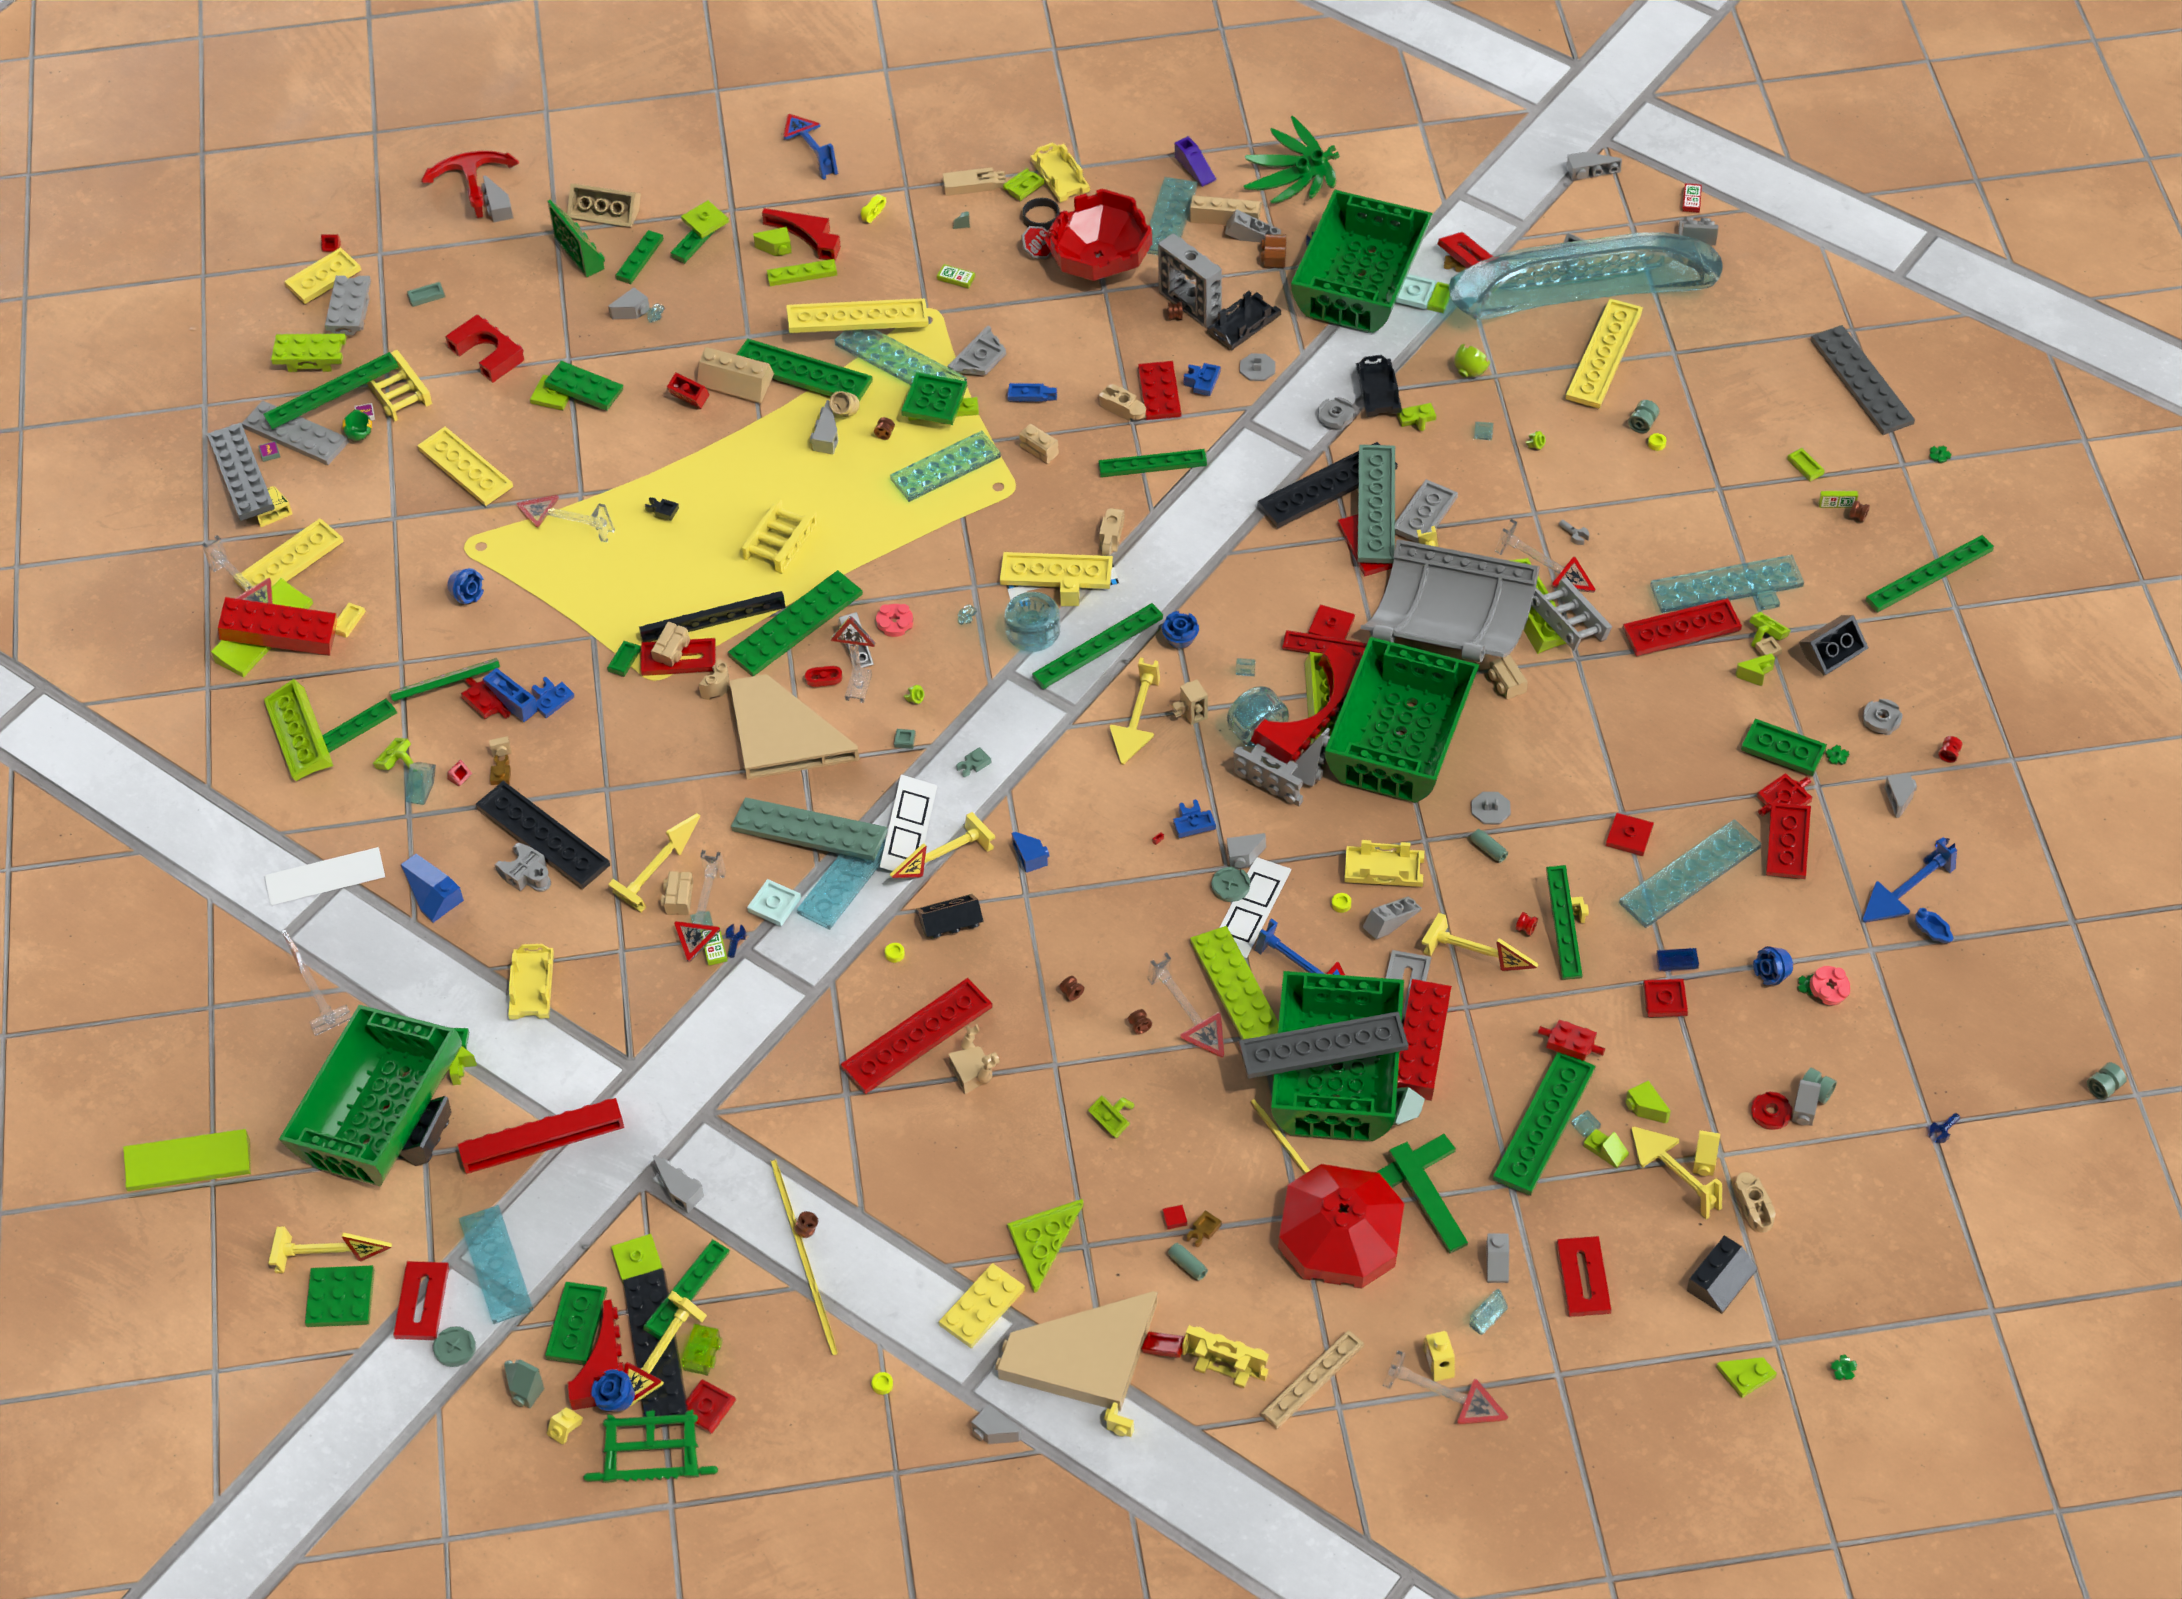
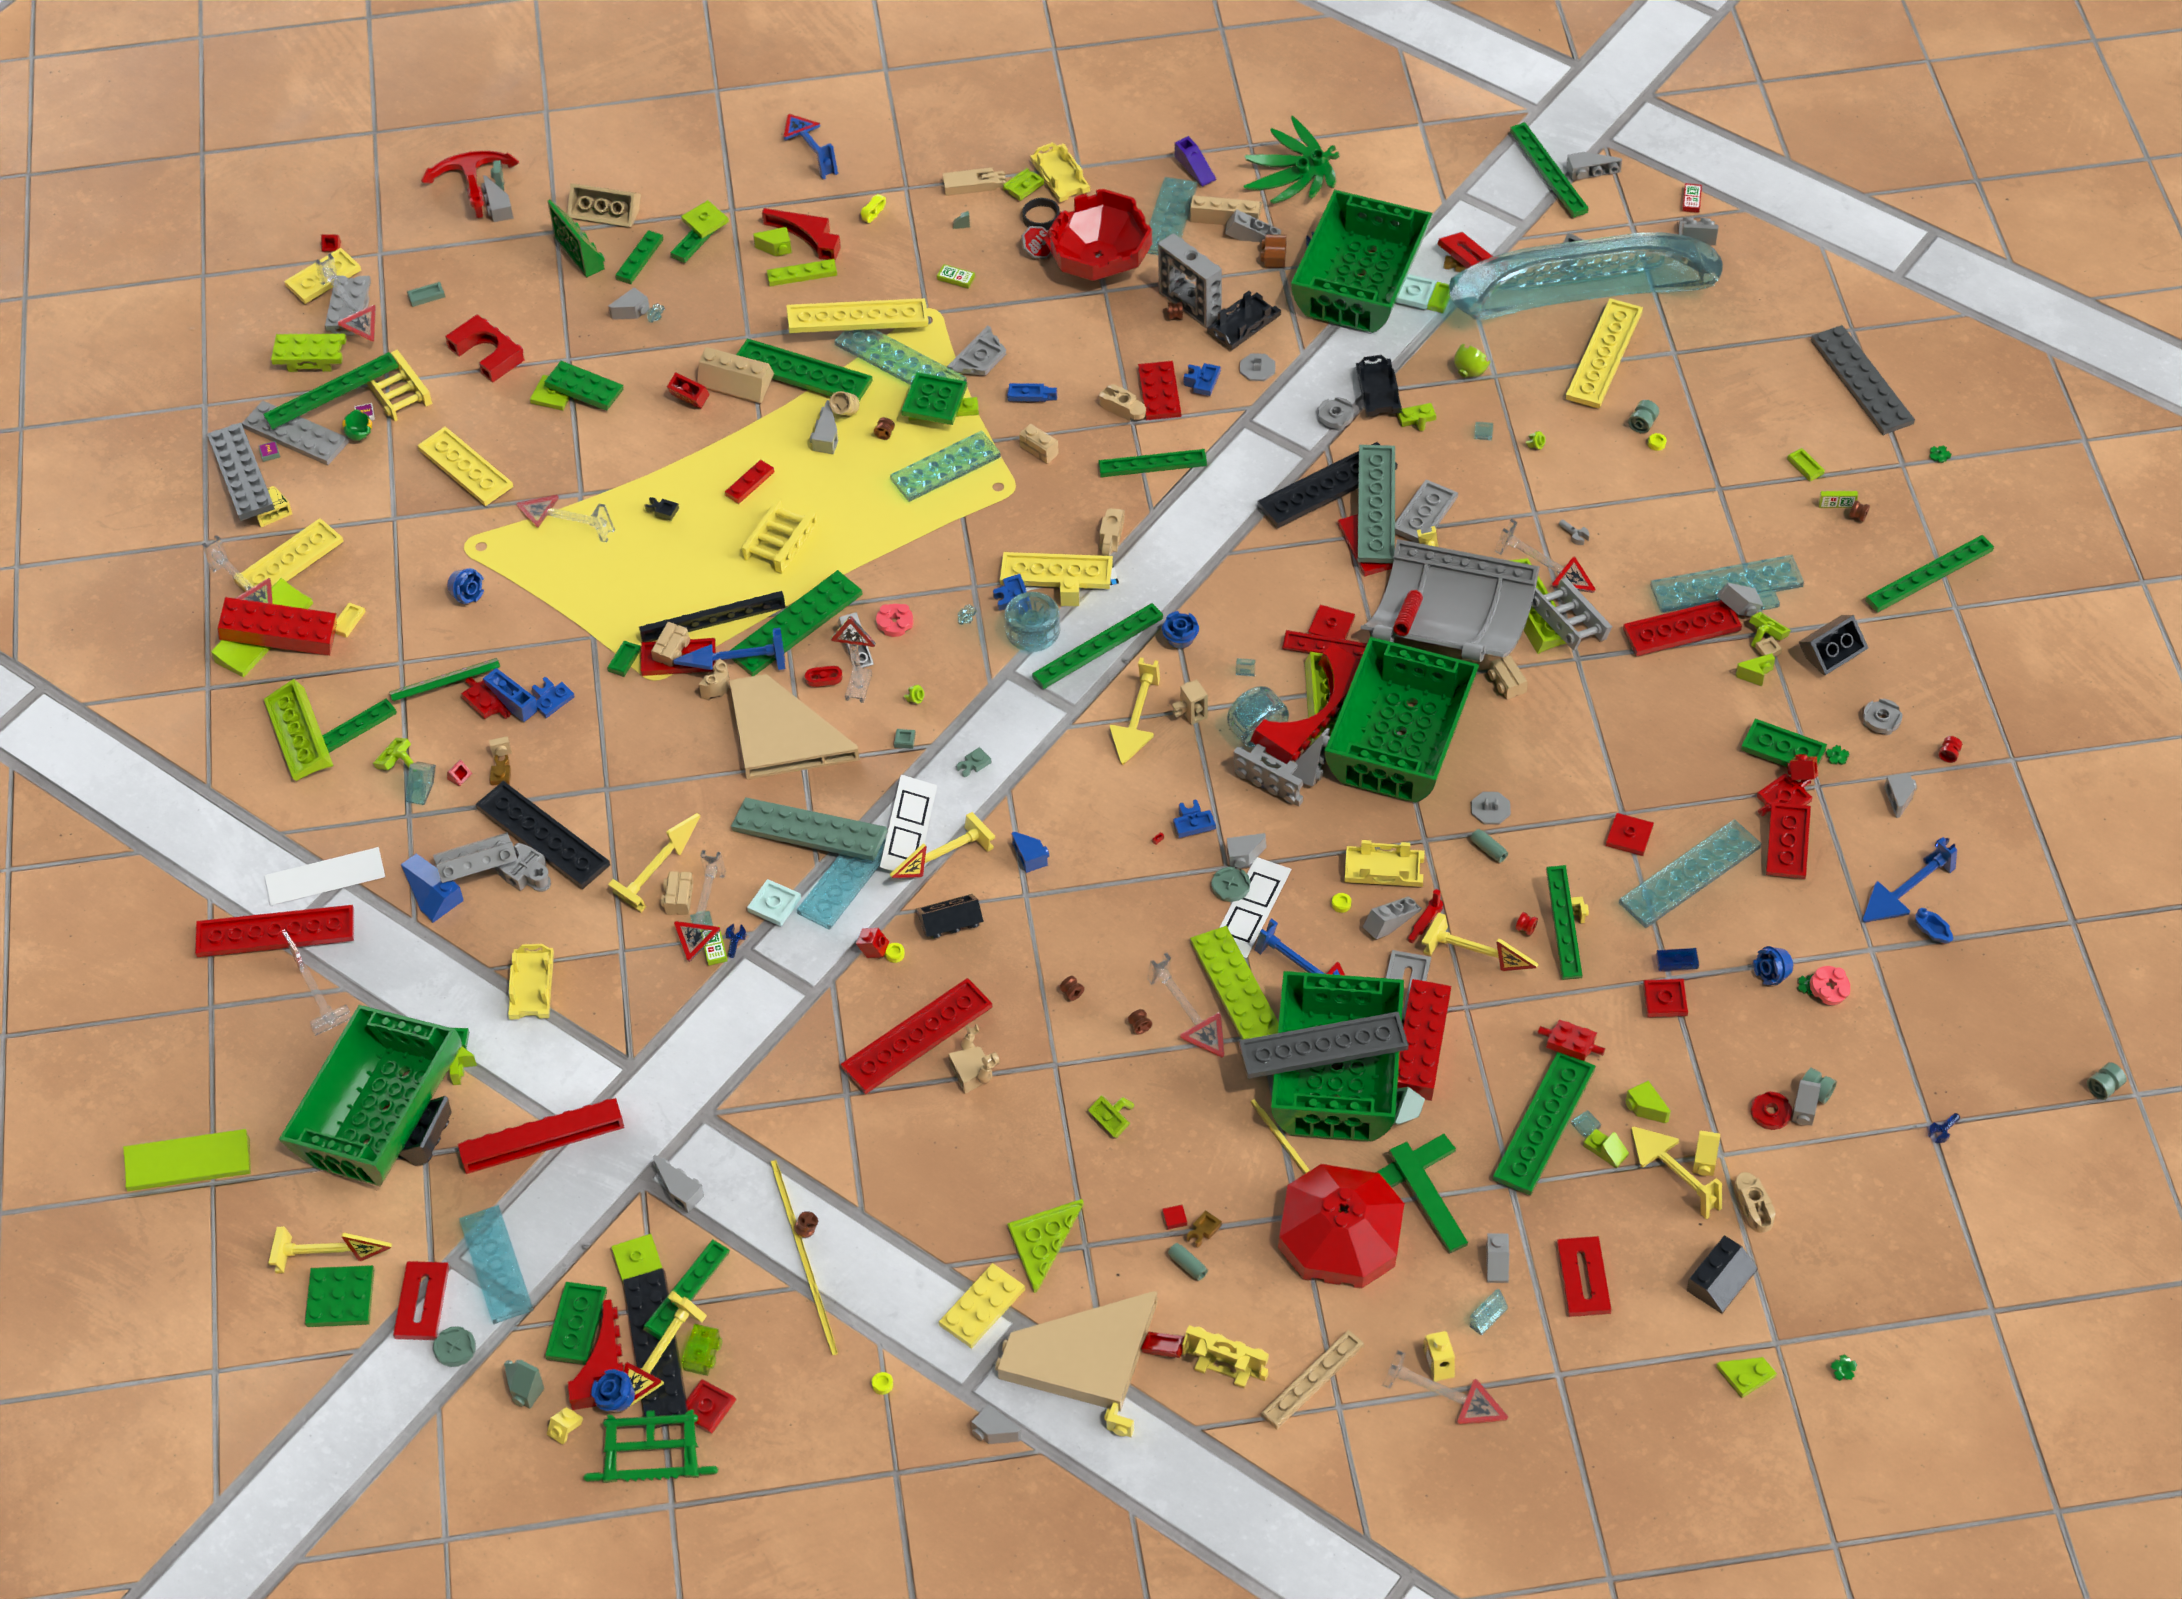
none -> red plate [195,905,354,957]
none -> clear piece [315,253,376,342]
none -> light grey fence [433,832,517,883]
none -> sand green plate [491,161,505,191]
none -> blue piece [673,628,786,670]
none -> red plate [725,459,775,504]
none -> red brick [856,927,889,958]
none -> blue plate [993,574,1032,614]
none -> red piece [1393,590,1423,636]
none -> red piece [1408,889,1443,943]
none -> green plate [1510,122,1589,218]
none -> light grey slope [1717,583,1763,617]
none -> red brick [1788,754,1818,780]

